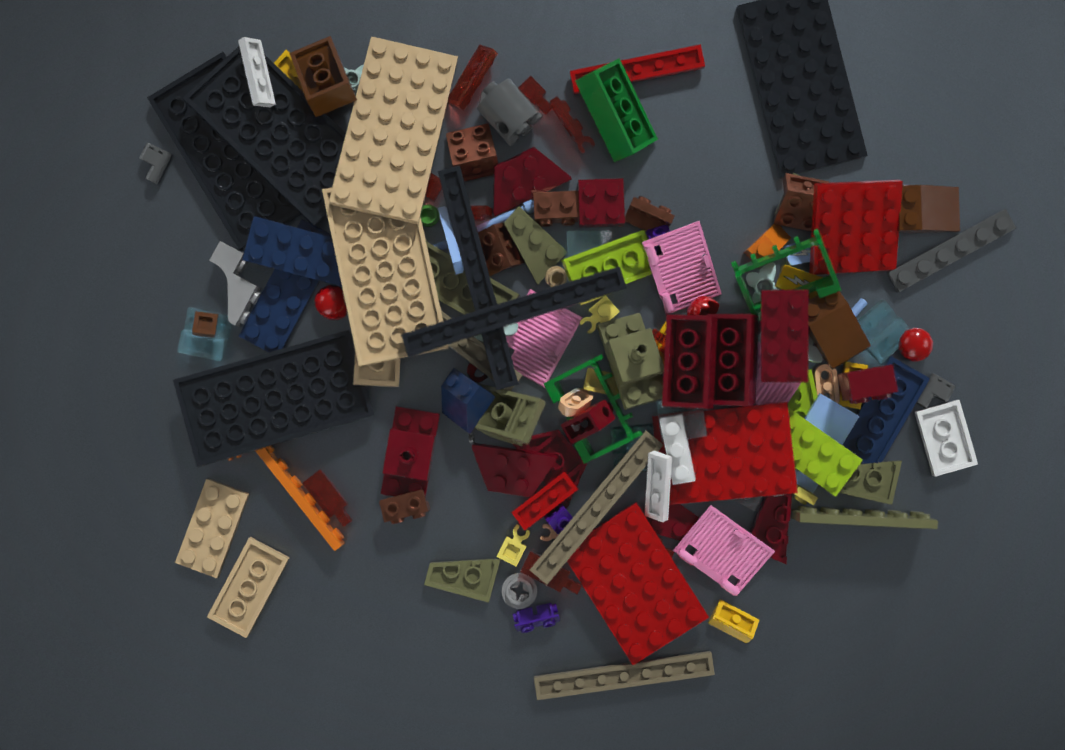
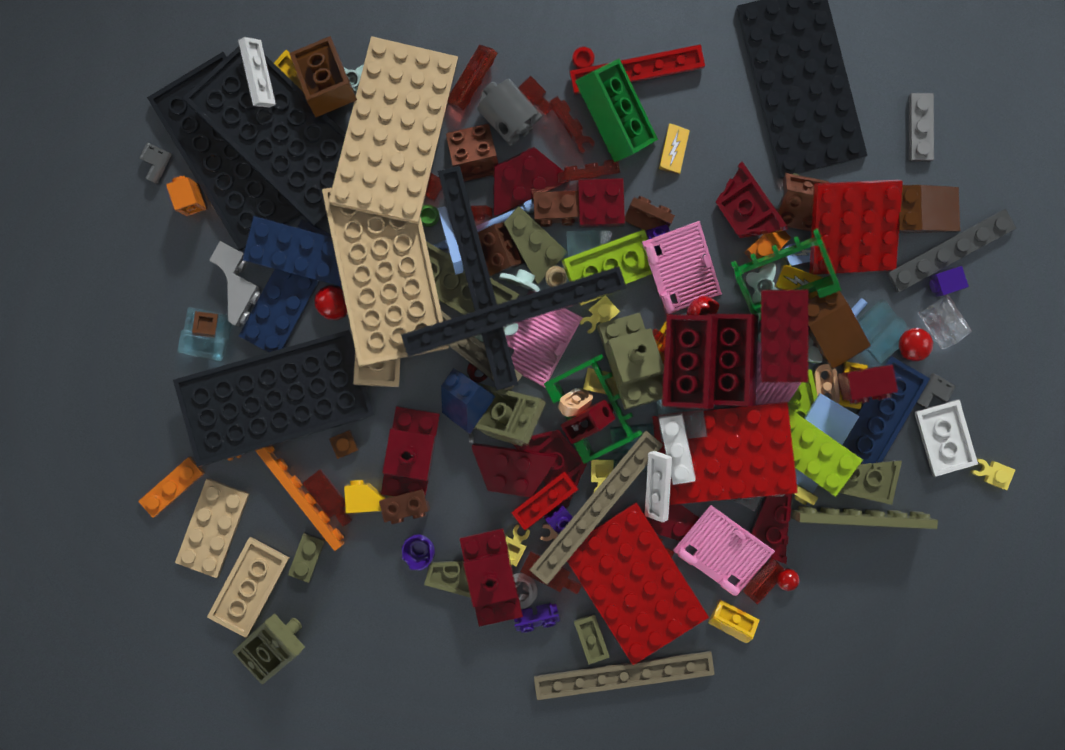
none -> orange plate [138,457,205,518]
none -> orange brick [166,176,207,216]
none -> olive brick [233,613,305,685]
none -> olive plate [288,533,325,583]
none -> reddish brown plate [329,430,359,459]
none -> yellow slope [344,480,386,513]
none -> dark purple hair [402,534,435,571]
none -> dark red brick [459,528,523,627]
none -> light aqua animal [499,269,540,293]
none -> clear red hinge [557,159,620,183]
none -> red tile [572,47,595,69]
none -> olive plate [574,614,610,665]
none -> light yellow plate [591,459,614,493]
none -> yellow slope [658,123,690,174]
none -> dark red wing [716,161,789,238]
none -> clear red plate [743,558,785,605]
none -> red piece [776,568,800,591]
none -> light grey plate [909,93,934,161]
none -> clear bracket [918,294,972,349]
none -> dark purple brick [929,266,969,297]
none -> light yellow plate [971,459,1015,490]

